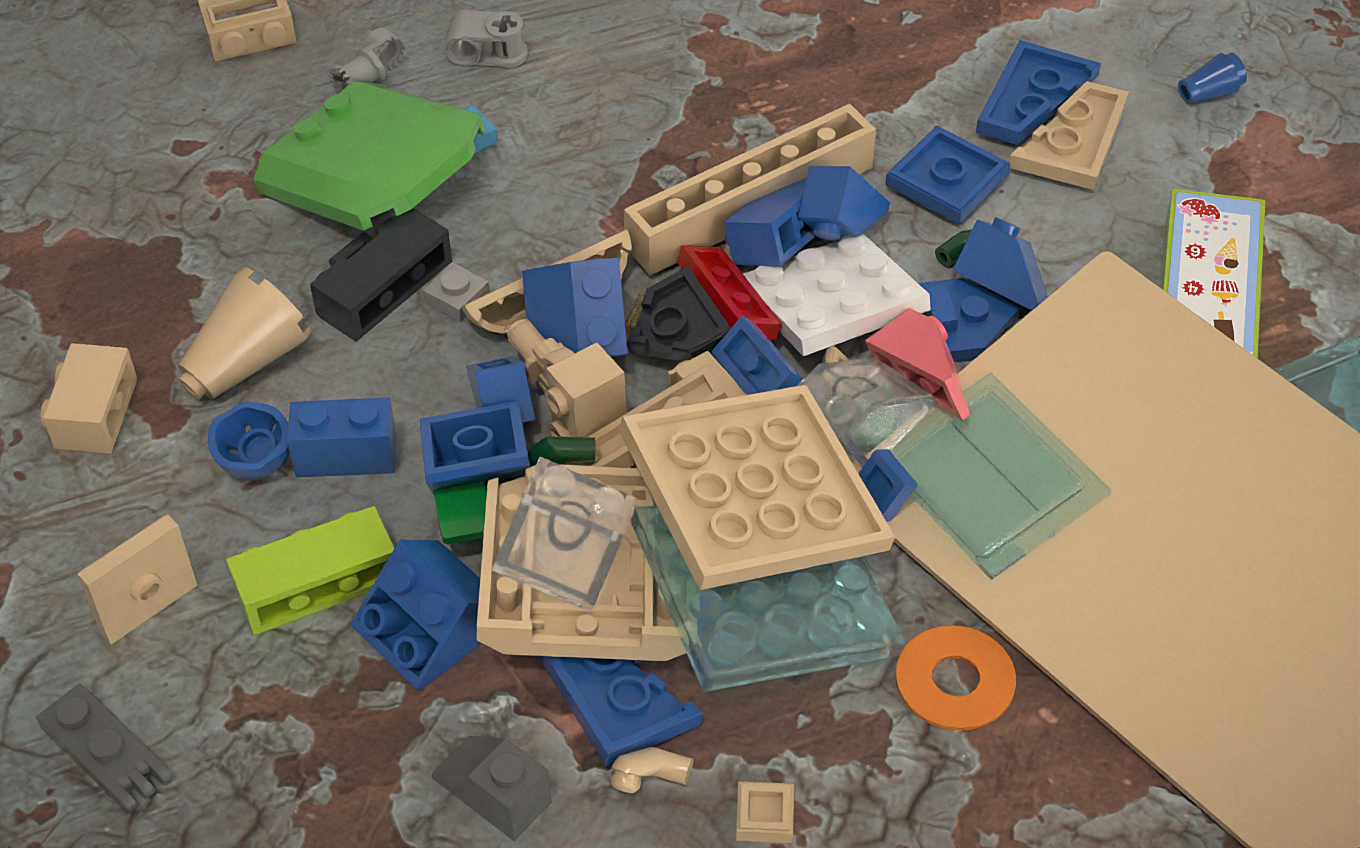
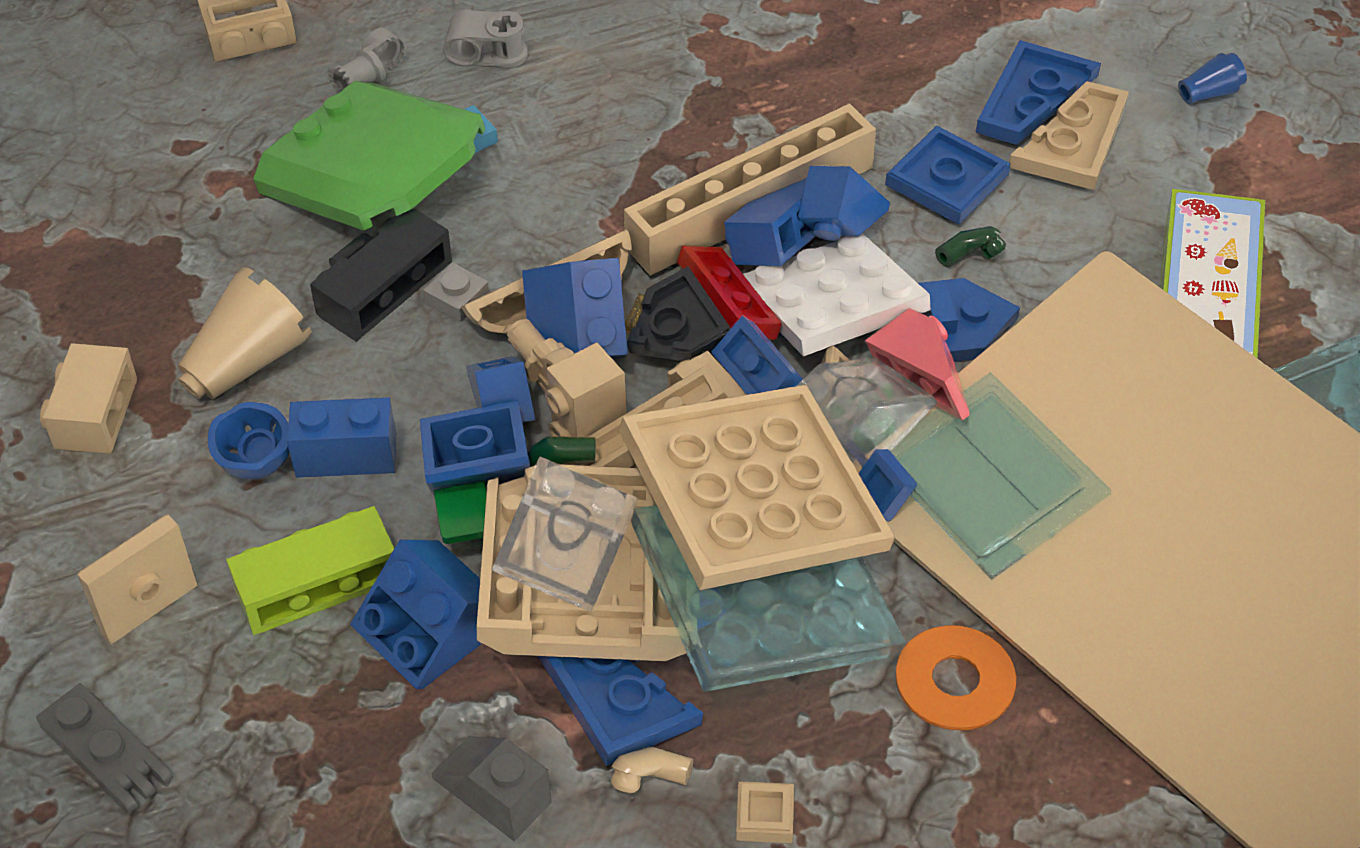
blue slope [953,217,1048,310] -> none

